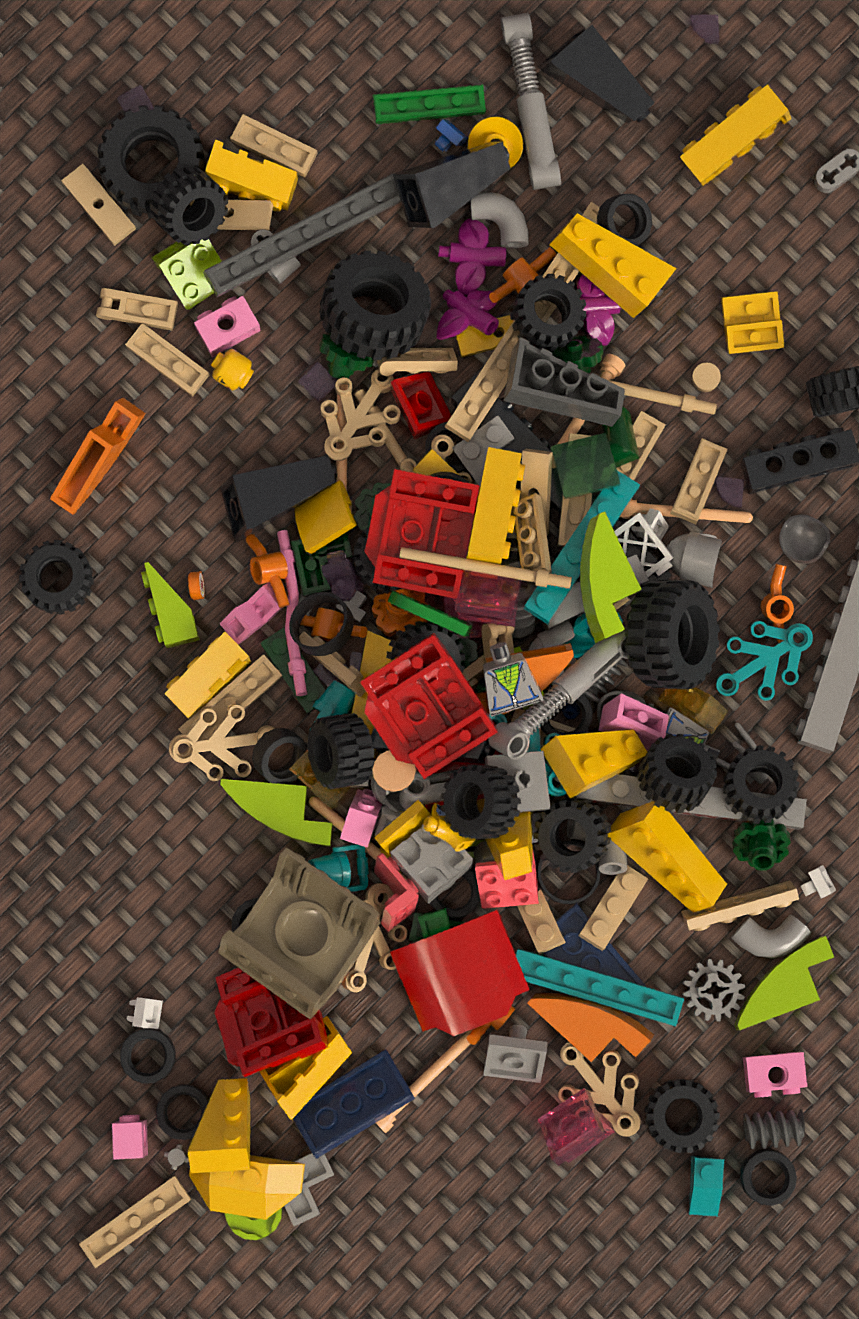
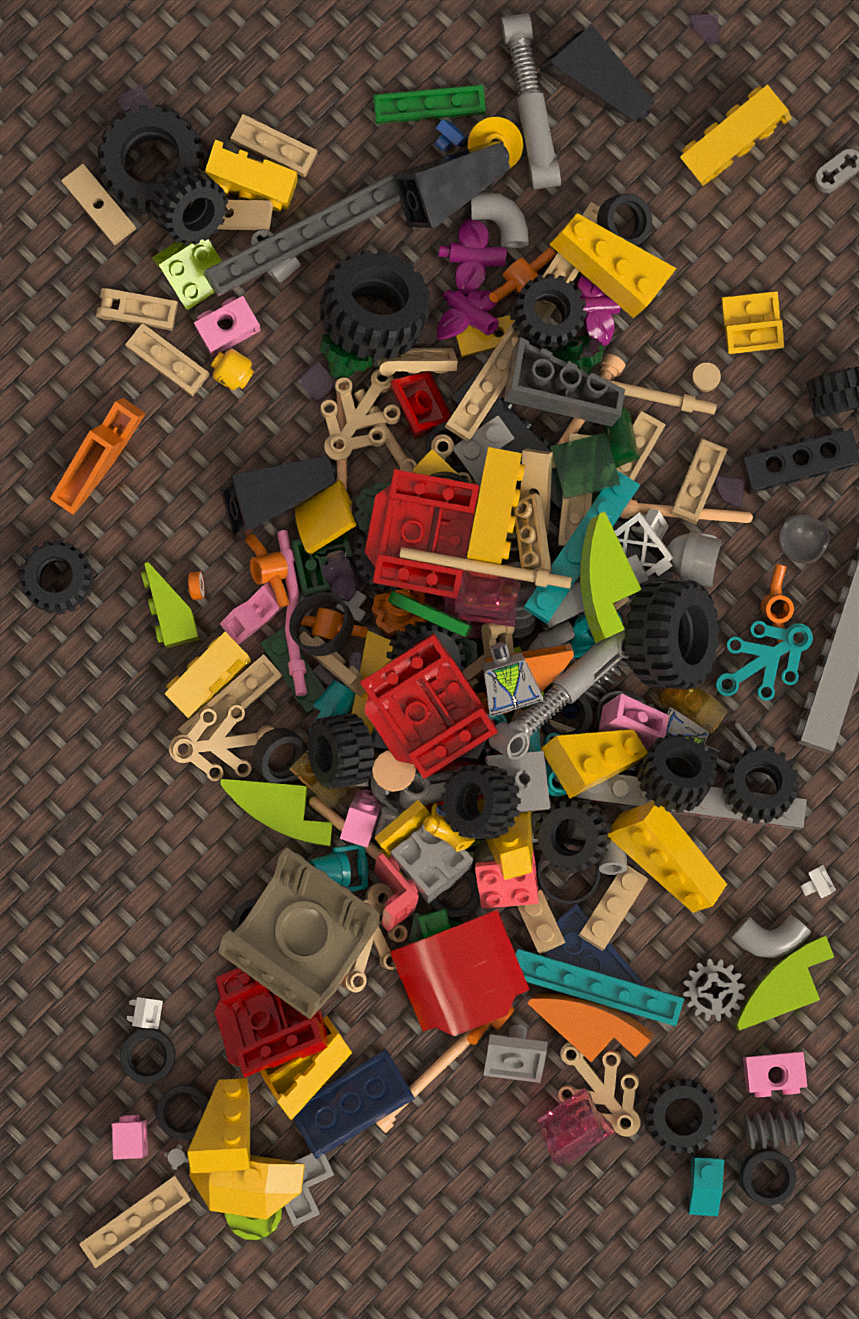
tan plate [681,881,799,931] -> none
dark green plant [732,820,791,871] -> none

